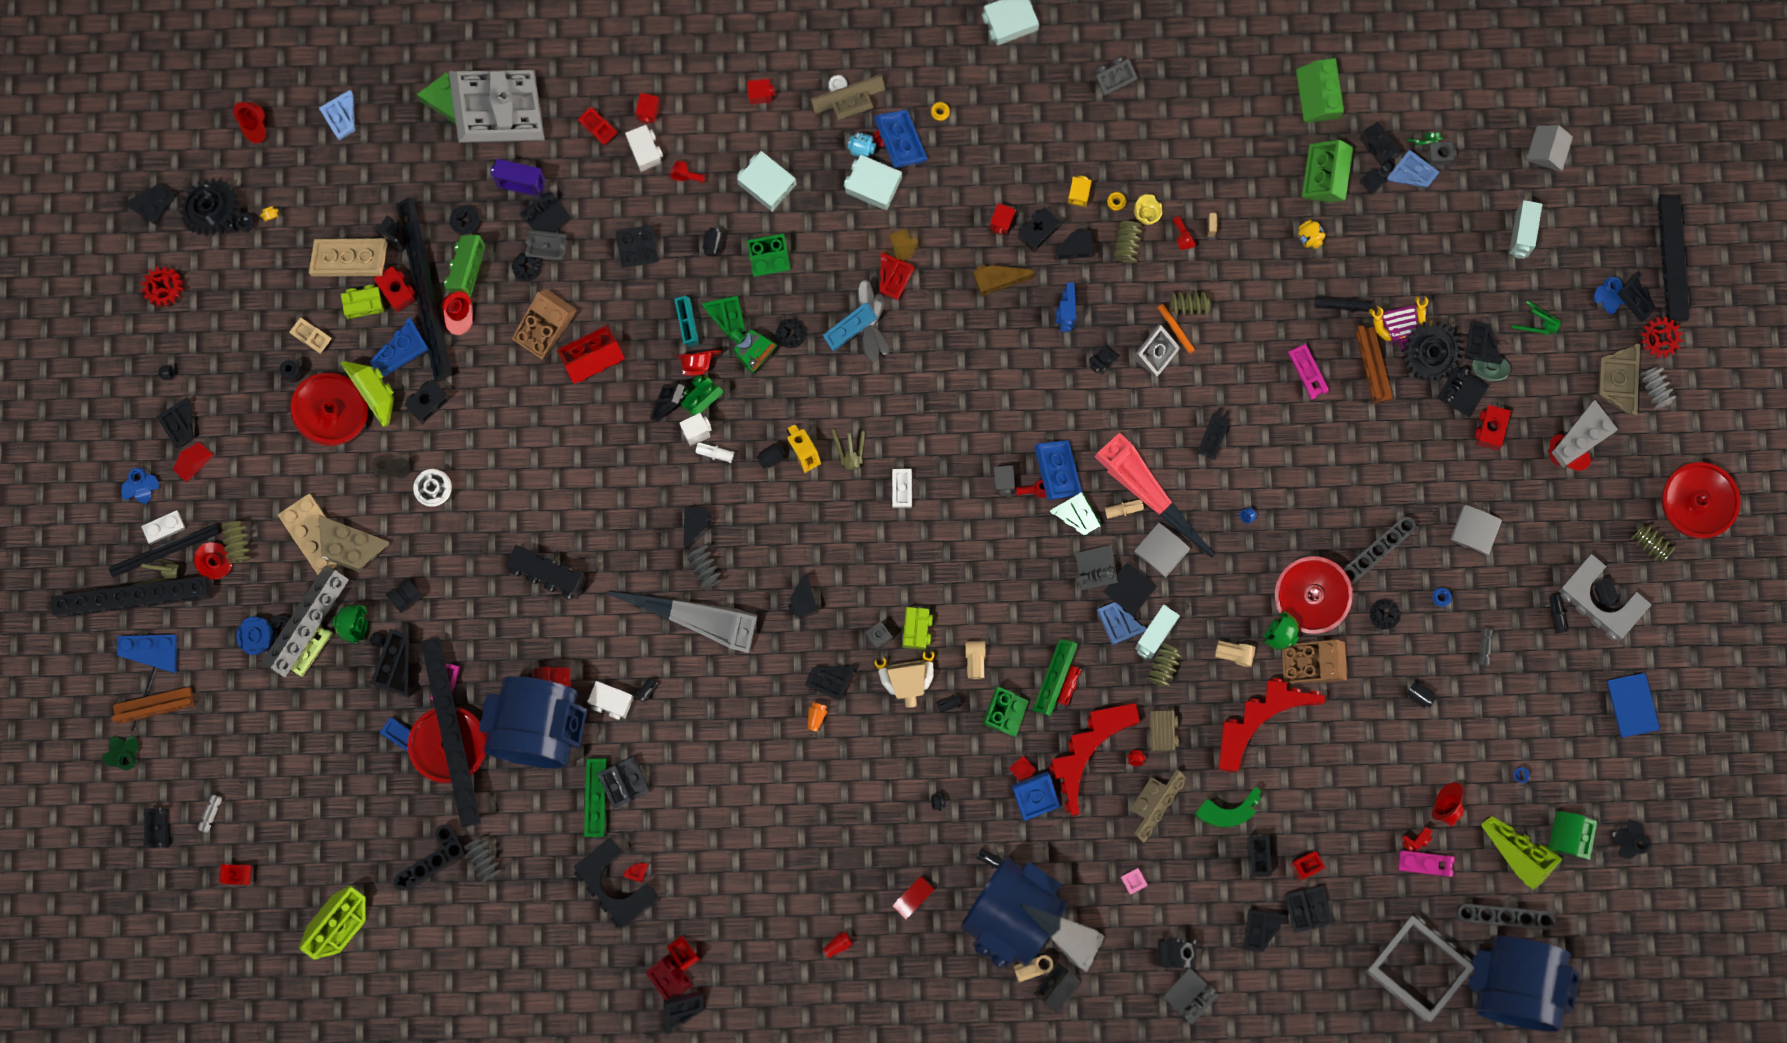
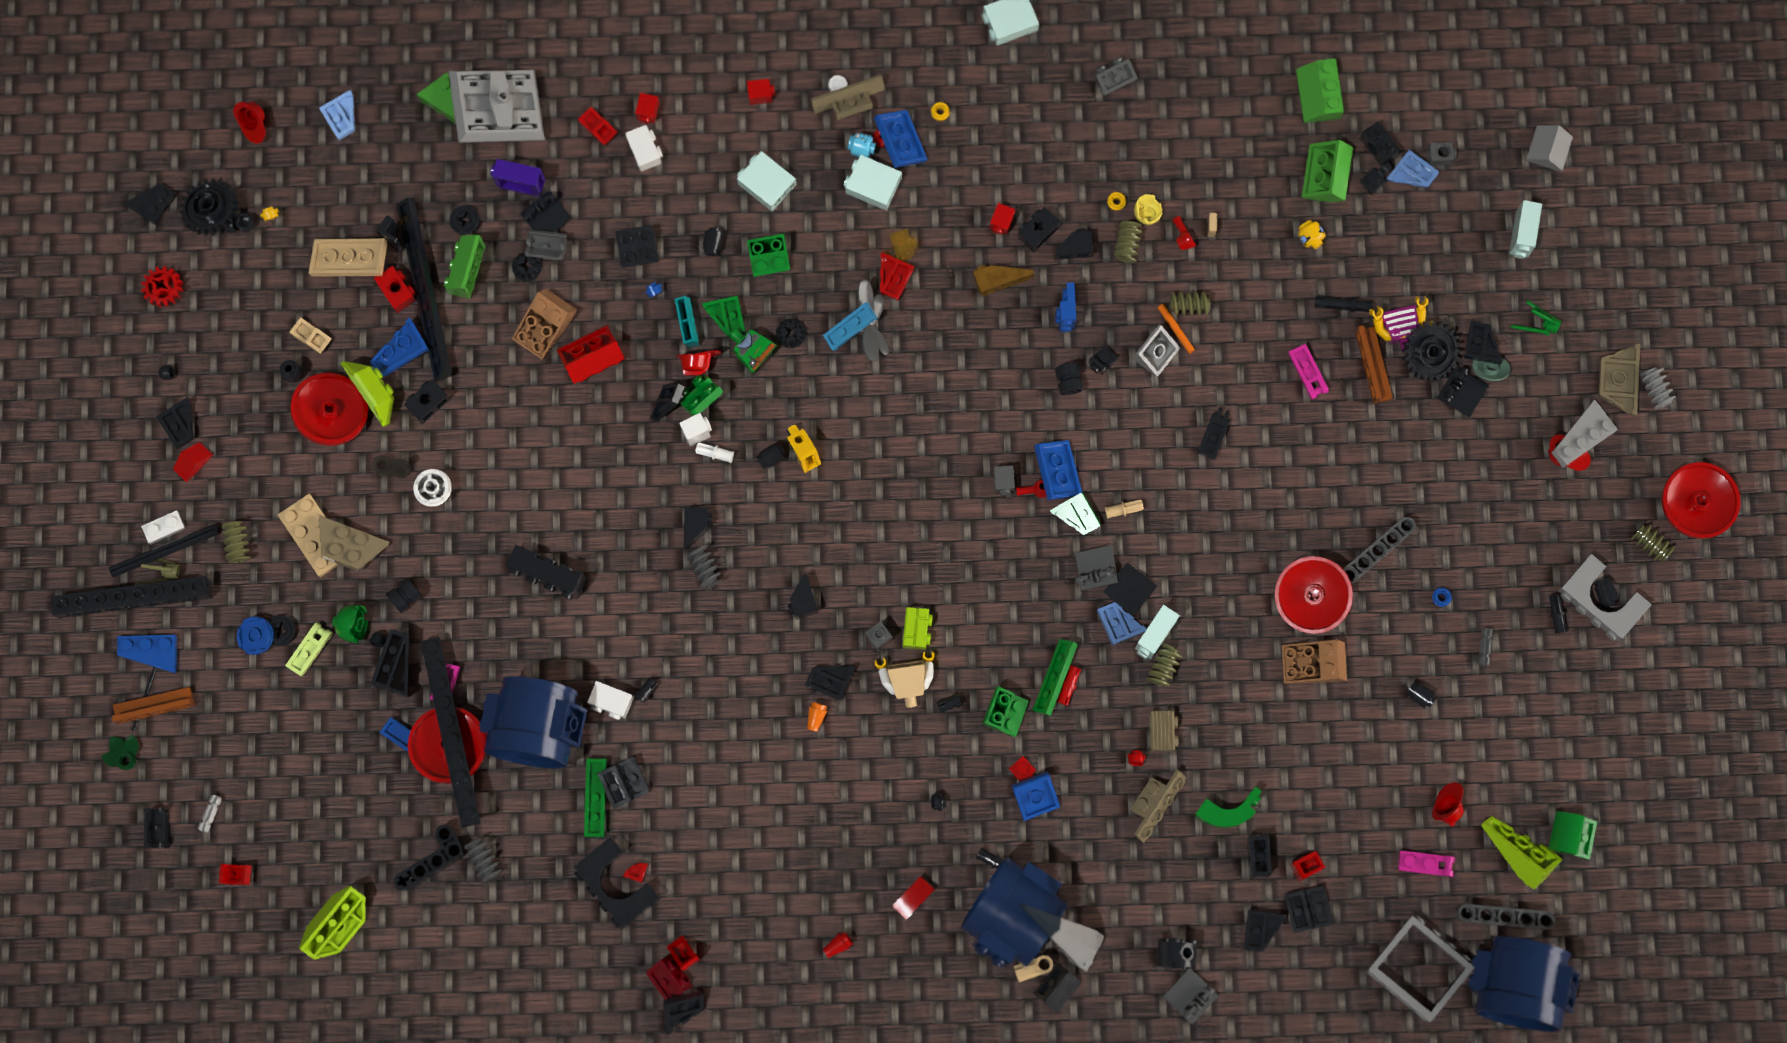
blue plate [121,467,159,504] -> none
red dish [194,542,232,580] -> none
dark grey brick [261,566,349,677] -> none
lime brick [341,285,385,319] -> none
red piece [442,291,473,335] -> none
red brick [532,667,571,687] -> none
light grey plate [607,590,758,653] -> none
red bar [669,161,705,183] -> none
olive plant [831,429,865,470] -> none
white plate [892,469,912,508] -> none
tan piece [966,641,985,679] -> none
red arch [1049,703,1140,817] -> none
yellow brick [1068,176,1091,207] -> none
coral plate [1094,433,1214,557] -> none
bright pink plate [1120,868,1148,895] -> none
light grey slope [1134,523,1190,578] -> none
tan piece [1215,641,1256,667] -> none
red arch [1217,678,1325,773] -> none
blue hinge [1240,507,1257,524] -> none
green cylinder [1262,610,1299,650] -> none
black gear [1369,599,1401,630] -> none
red bracket [1400,827,1432,852] -> none
green plate [1407,132,1444,145] -> none
light grey slope [1450,505,1502,555] -> none
red brick [1474,405,1511,451] -> none
blue hinge [1514,767,1530,783] -> none
blue plate [1594,277,1626,315] -> none
blue tile [1606,673,1660,738] -> none
black plate [1612,819,1651,859] -> none
black wing [1617,271,1655,322] -> none
red gear [1640,317,1683,358] -> none
black beam [1657,195,1689,322] -> none
none -> blue plate [644,282,663,298]
none -> black wheel [1055,363,1084,396]

